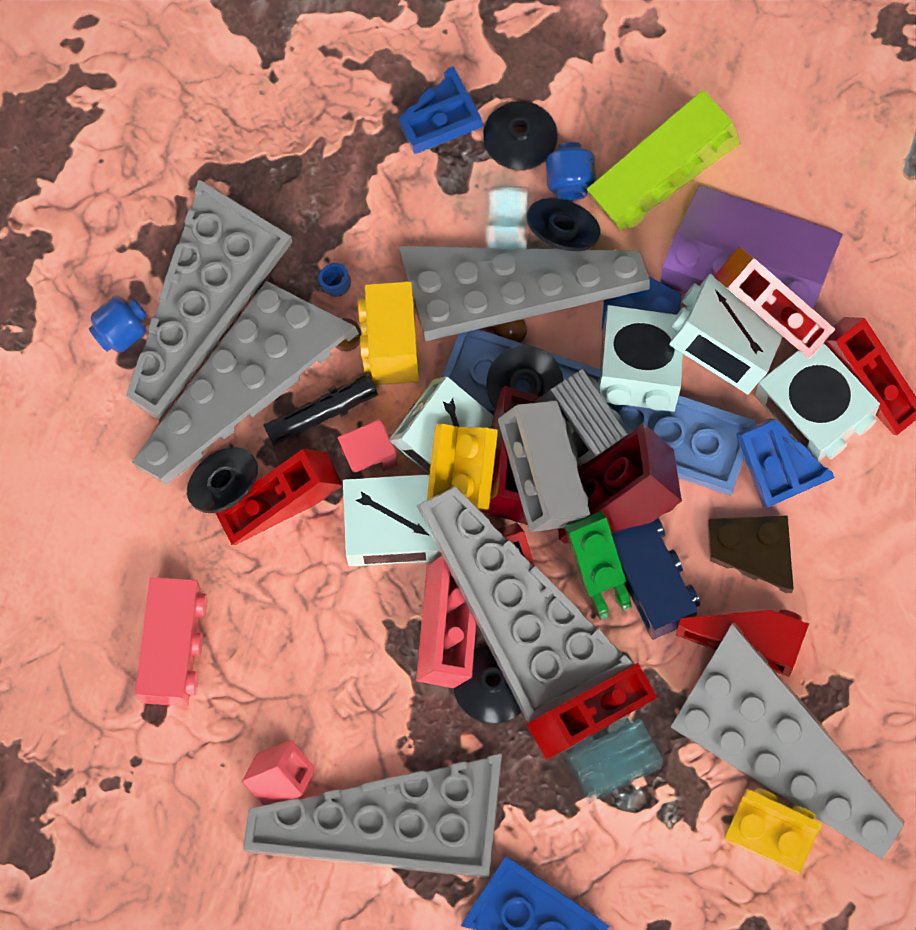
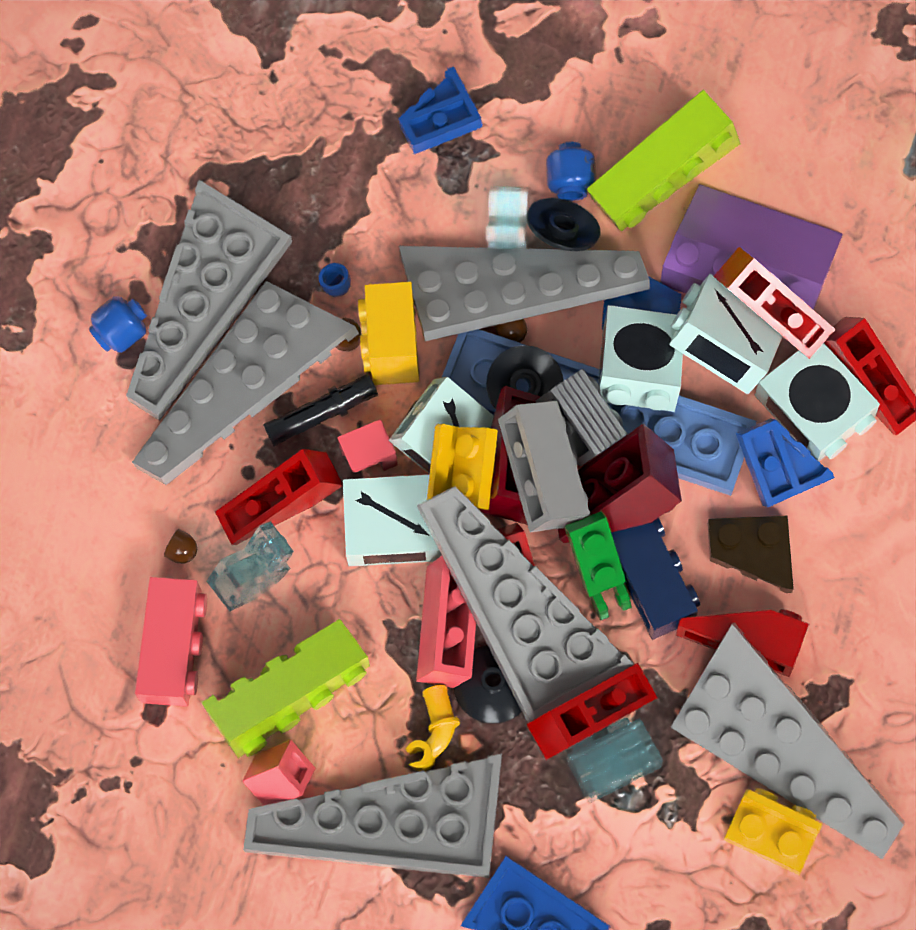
black dish [187,447,258,513] -> none
black dish [483,101,558,170] -> none
none -> reddish brown hinge [164,529,198,564]
none -> lime wedge [201,619,370,759]
none -> clear light blue brick [207,521,294,612]
none -> yellow piece [405,685,460,772]

